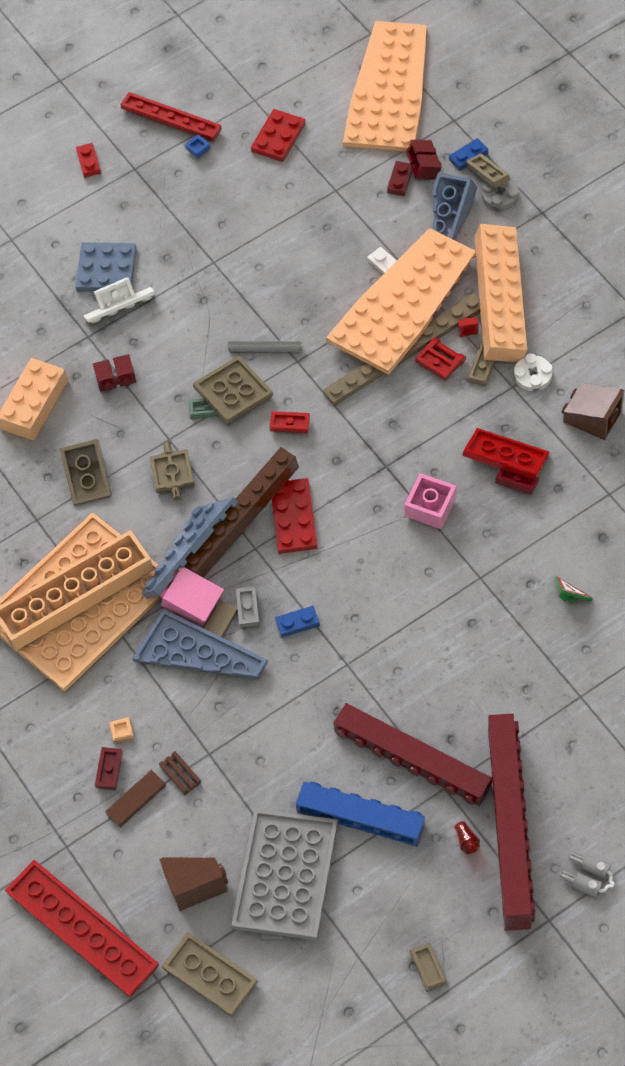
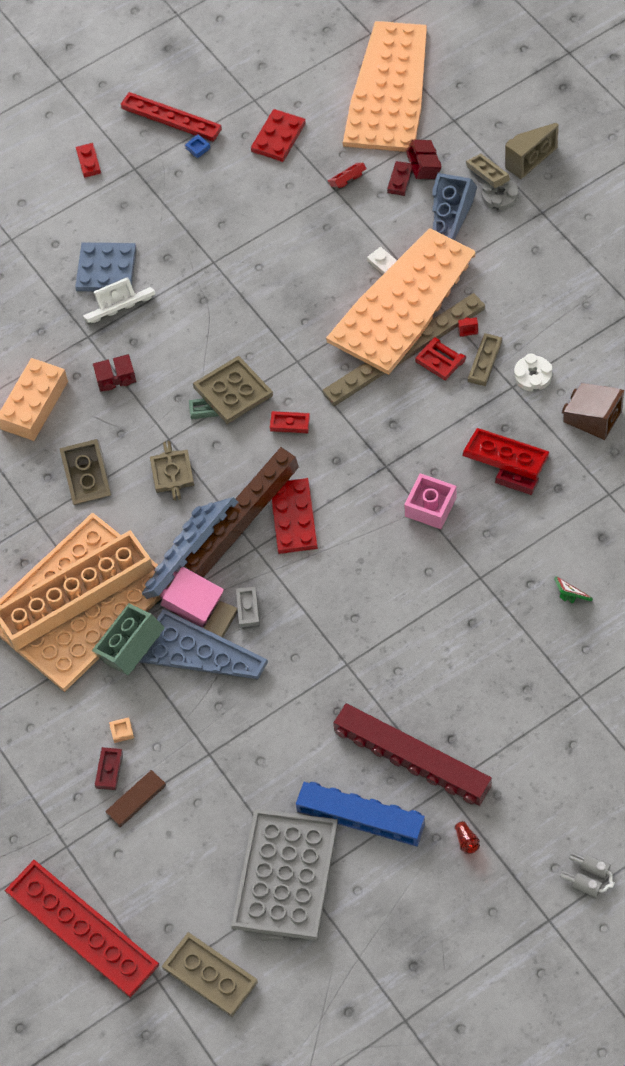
reddish brown tile [159,751,201,795] -> none
reddish brown slope [159,857,229,911] -> none
light grey axle [228,341,302,352] -> none
blue plate [275,606,320,638] -> none
dark tan tile [410,942,447,992] -> none
blue plate [449,138,488,171] -> none
light nougat brick [474,224,527,363] -> none
dark red brick [488,713,535,931] -> none
none -> sand green brick [92,603,165,675]
none -> red plate [328,163,367,188]
none -> dark tan slope [505,123,559,179]

